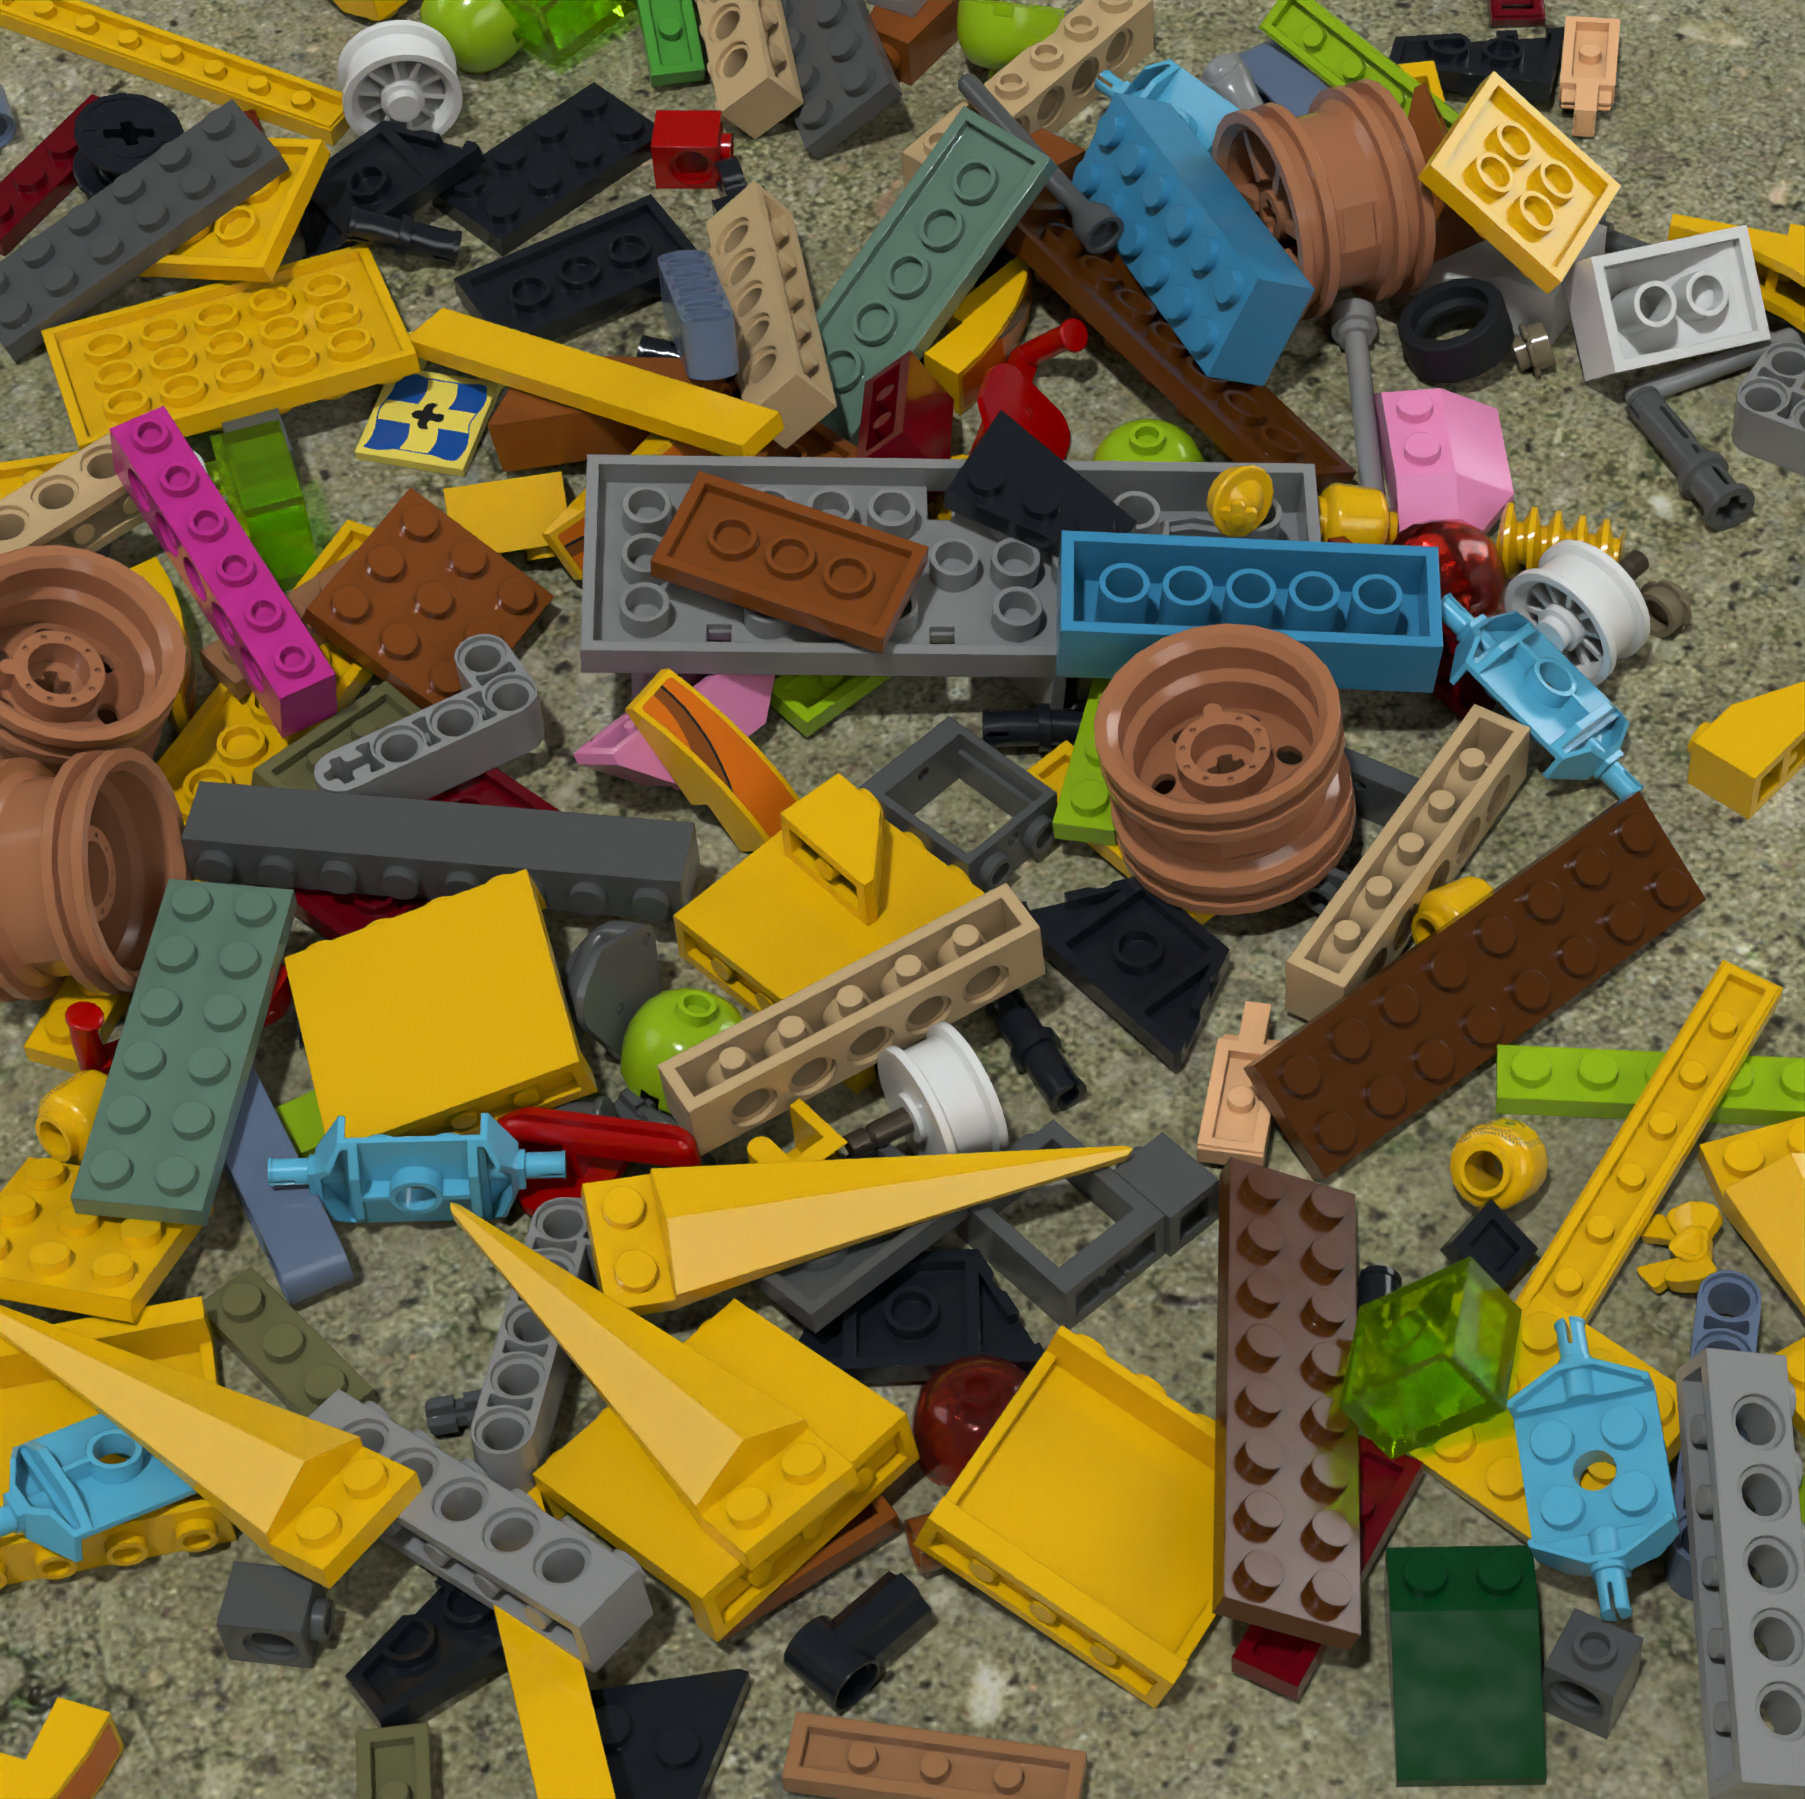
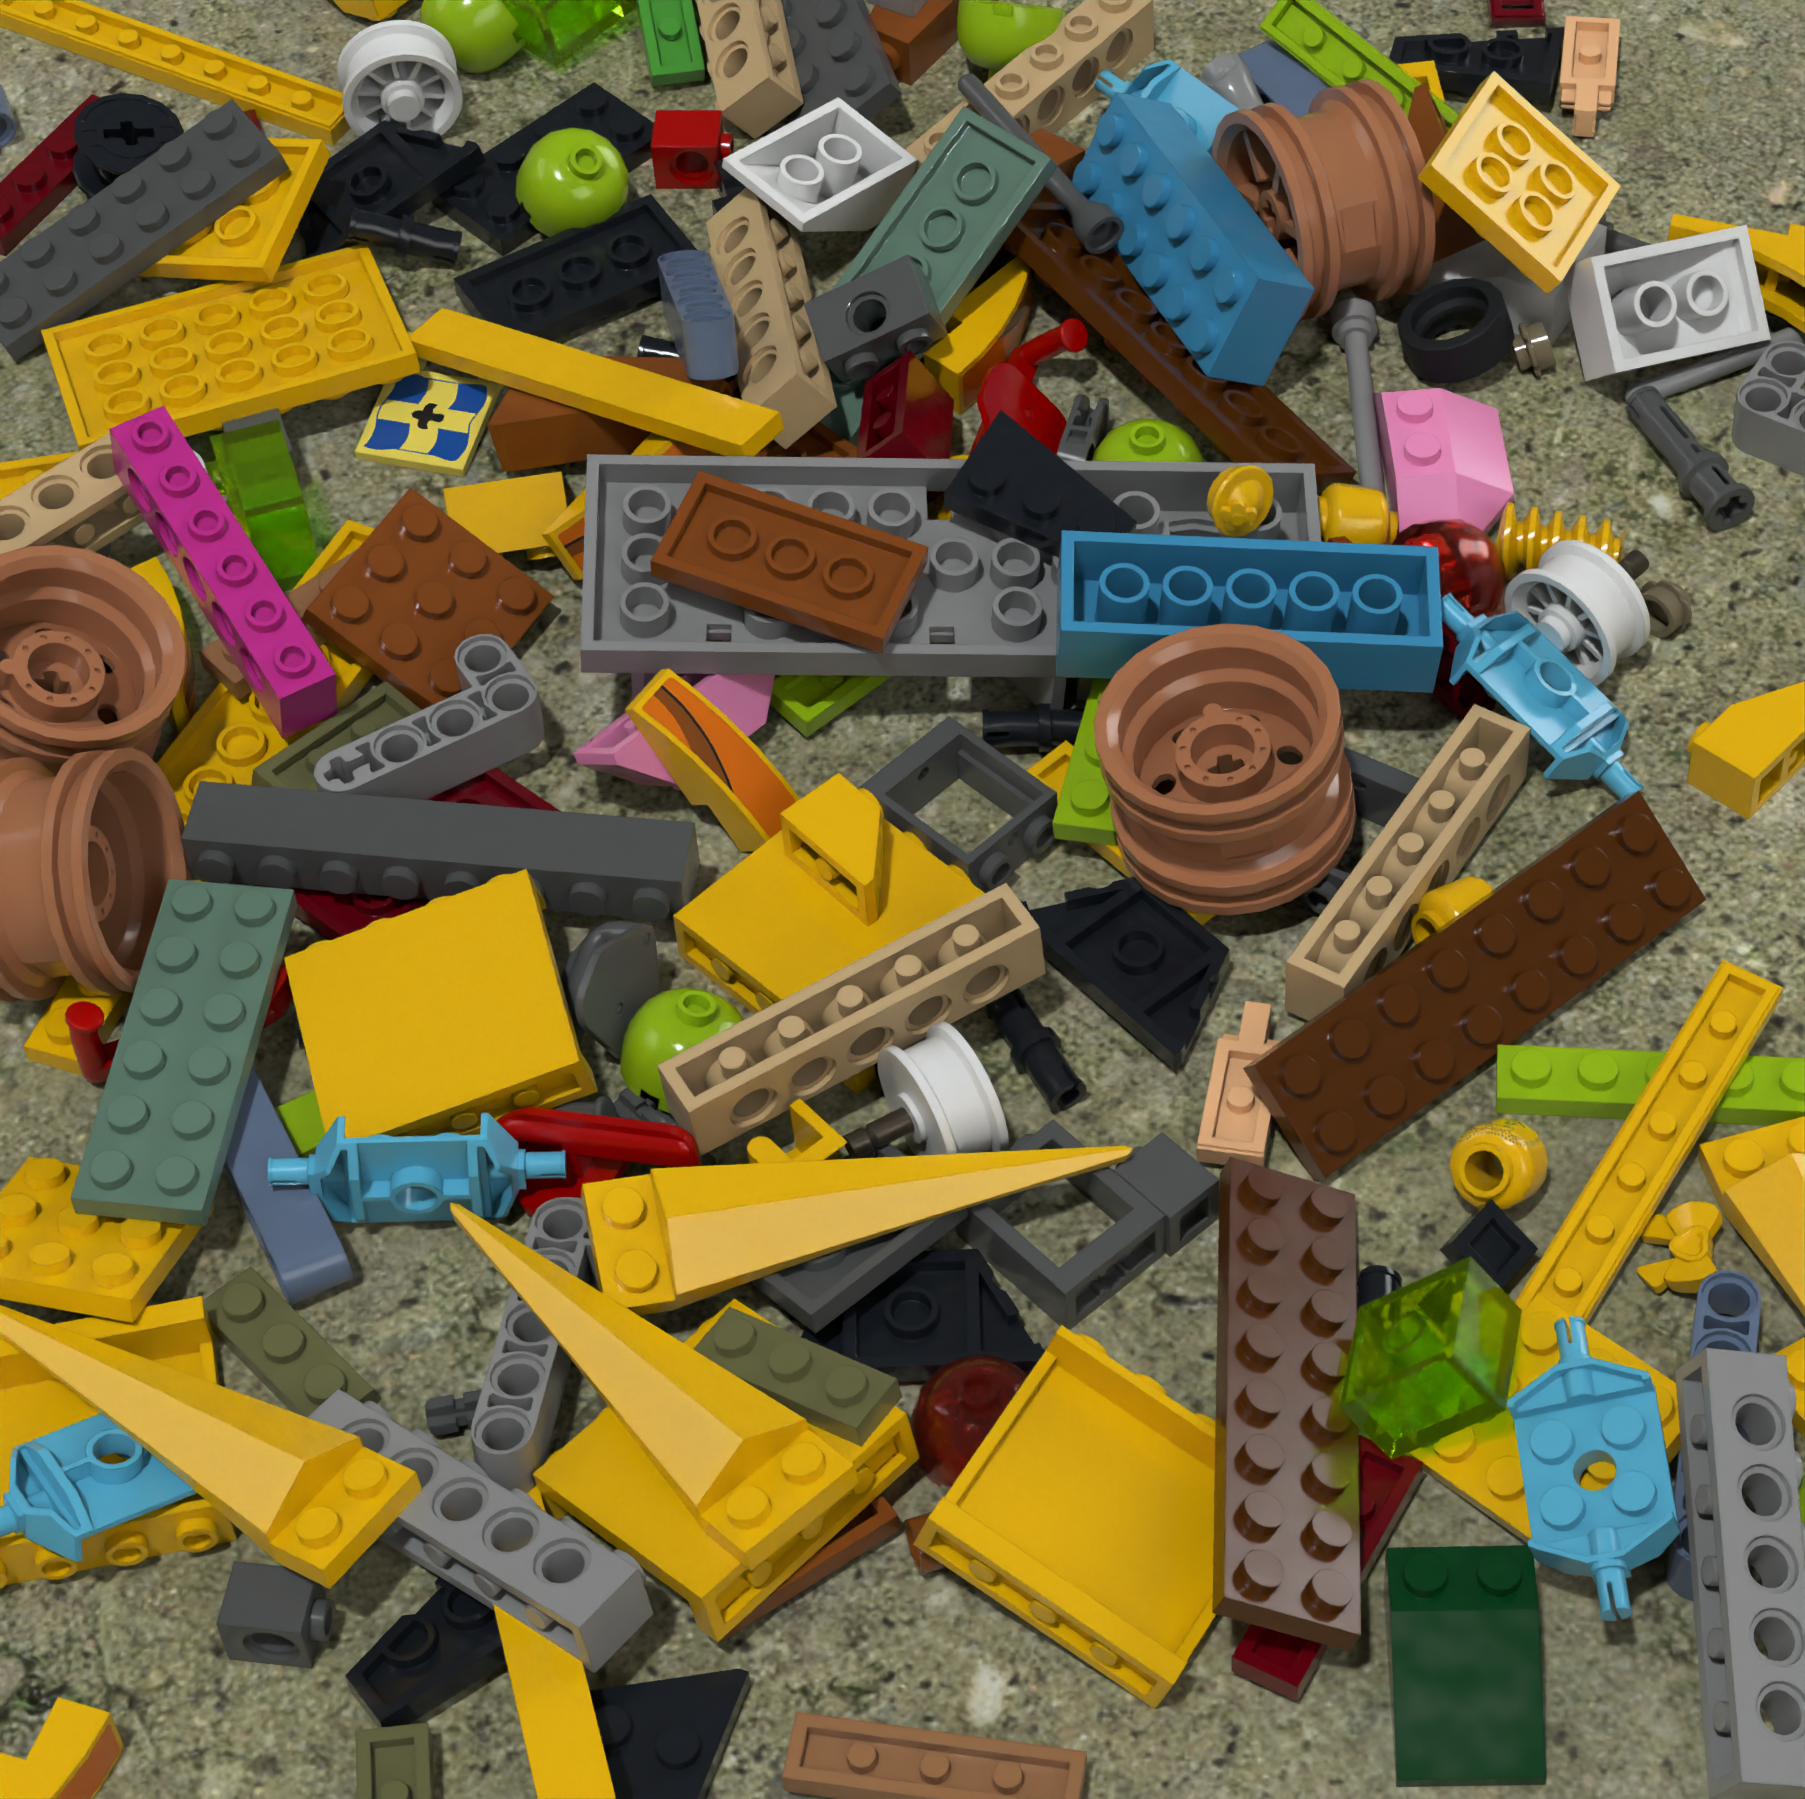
yellow head [35,1070,108,1165] -> none
black piece [783,1571,932,1712] -> none
dark grey brick [1542,1608,1644,1740] -> none
none -> lime cylinder [516,128,629,237]
none -> olive plate [694,1307,902,1447]
none -> white slope [722,97,918,232]
none -> dark grey brick [804,255,948,384]
none -> dark grey piece [1057,394,1109,461]

